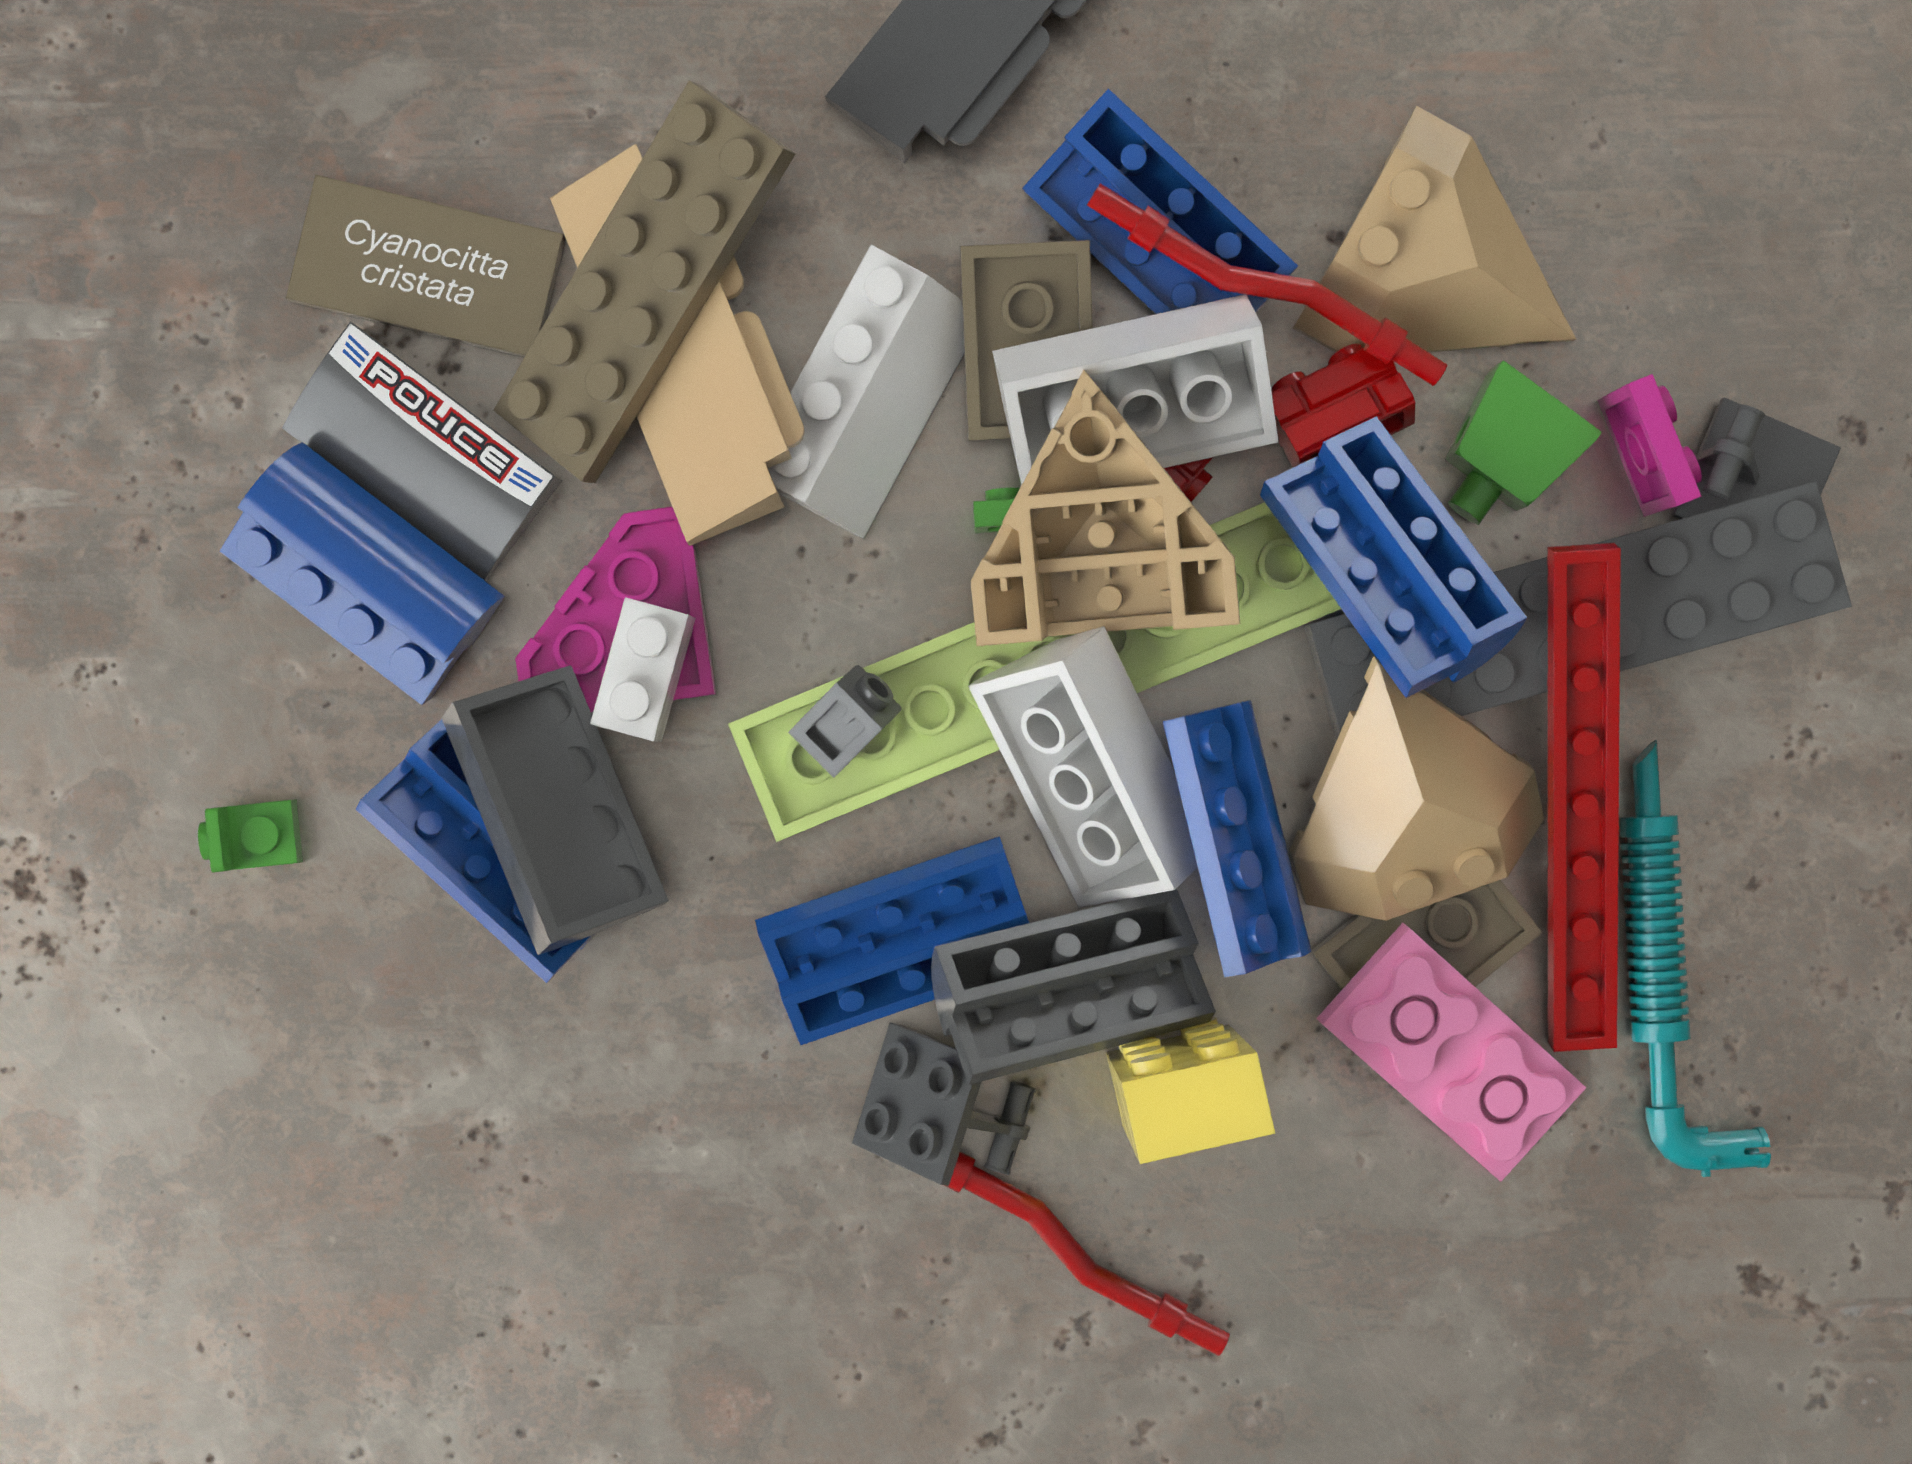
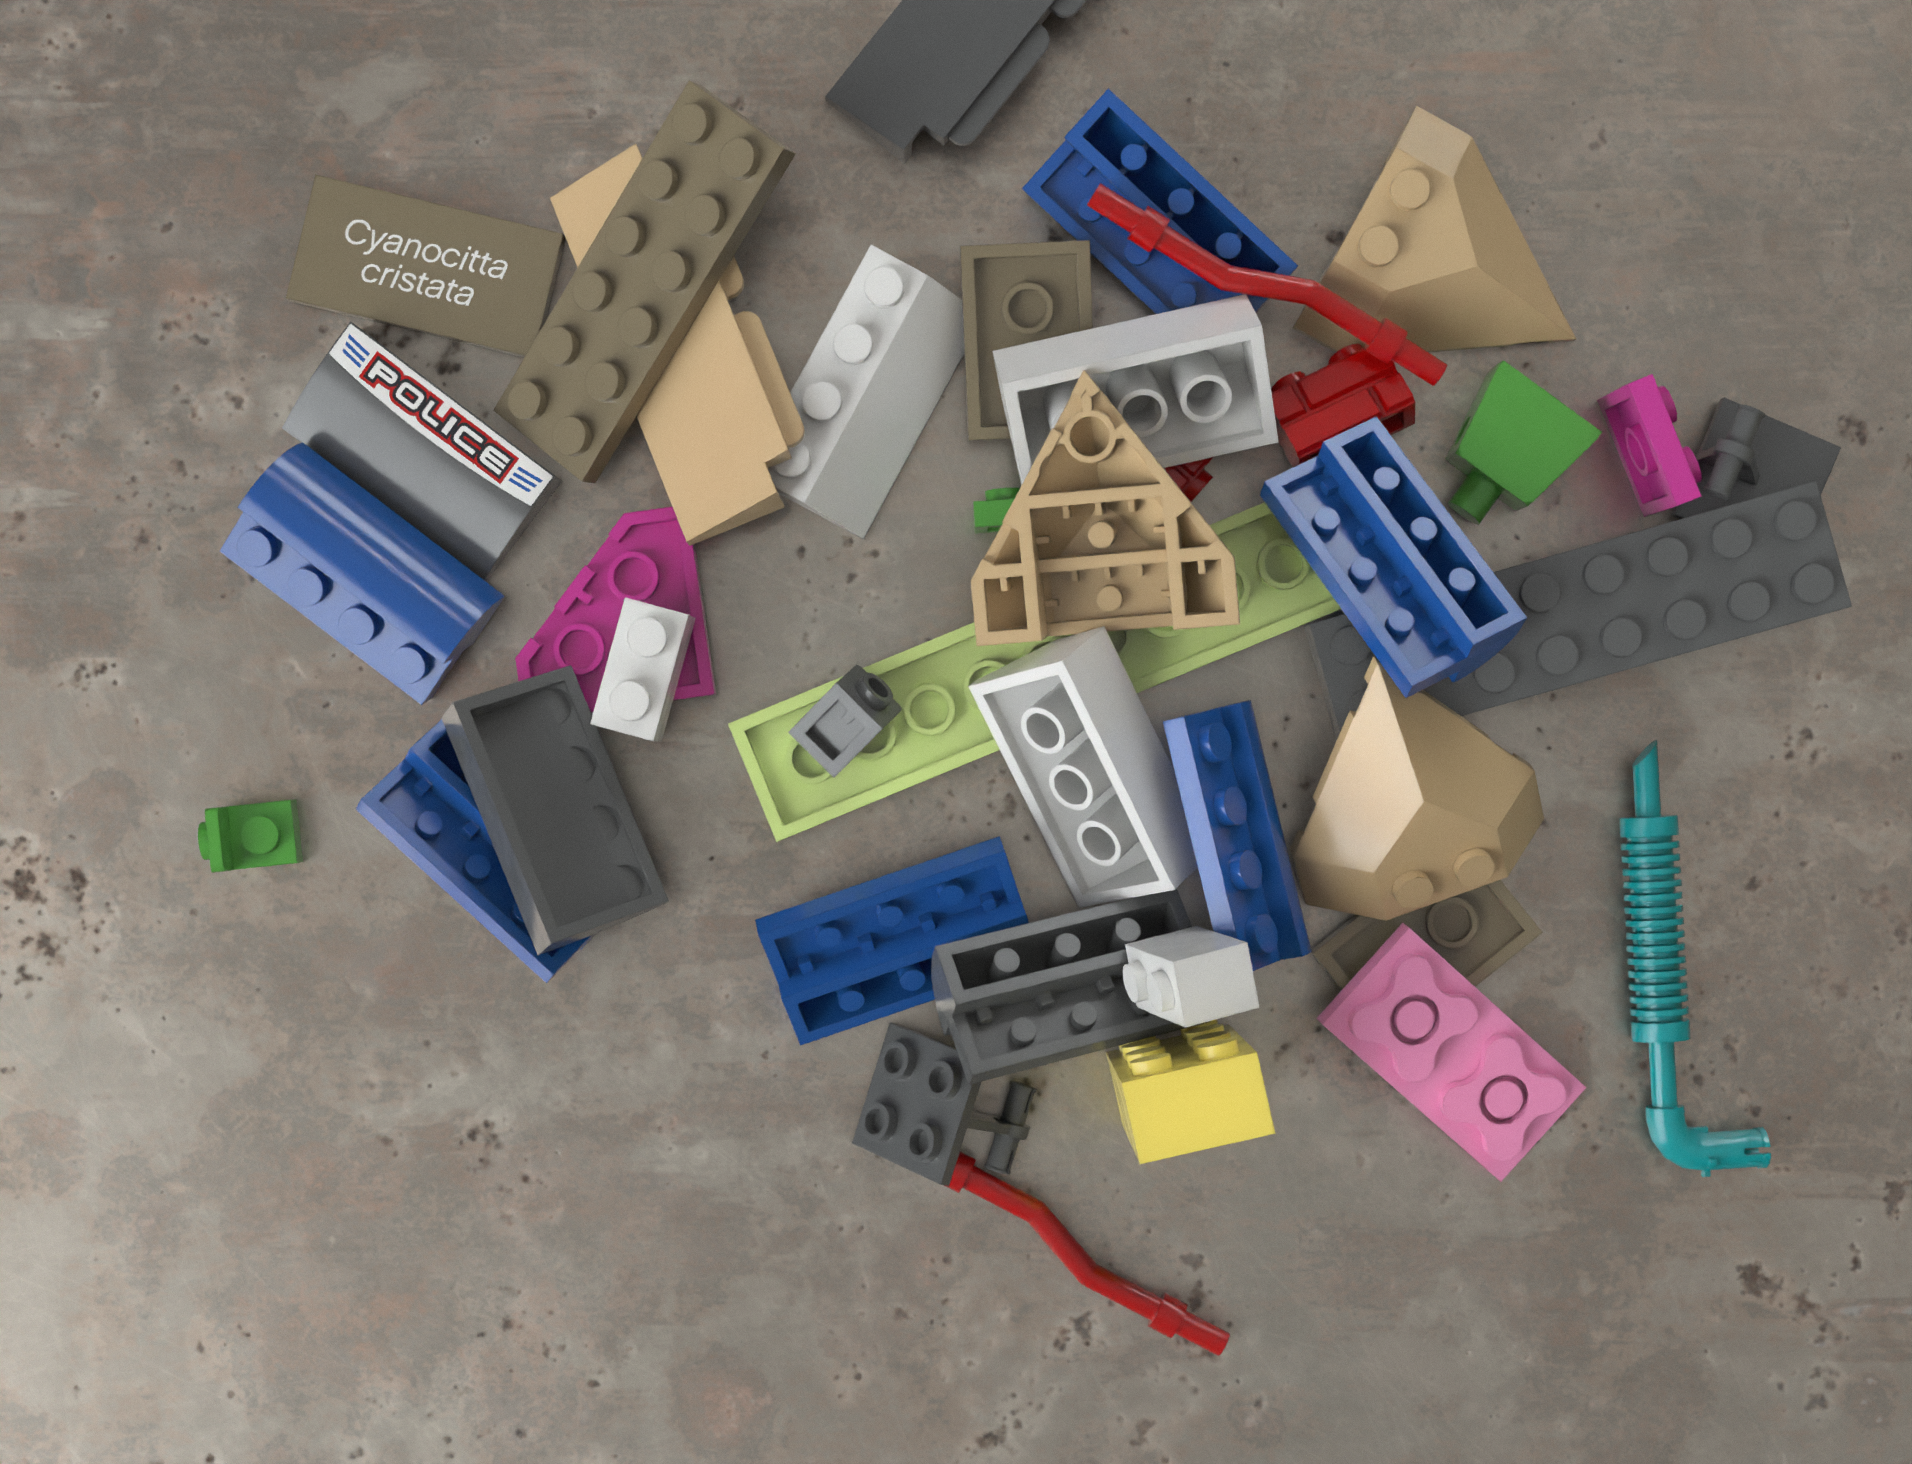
red plate [1547,543,1621,1052] -> none
none -> white brick [1123,926,1260,1028]

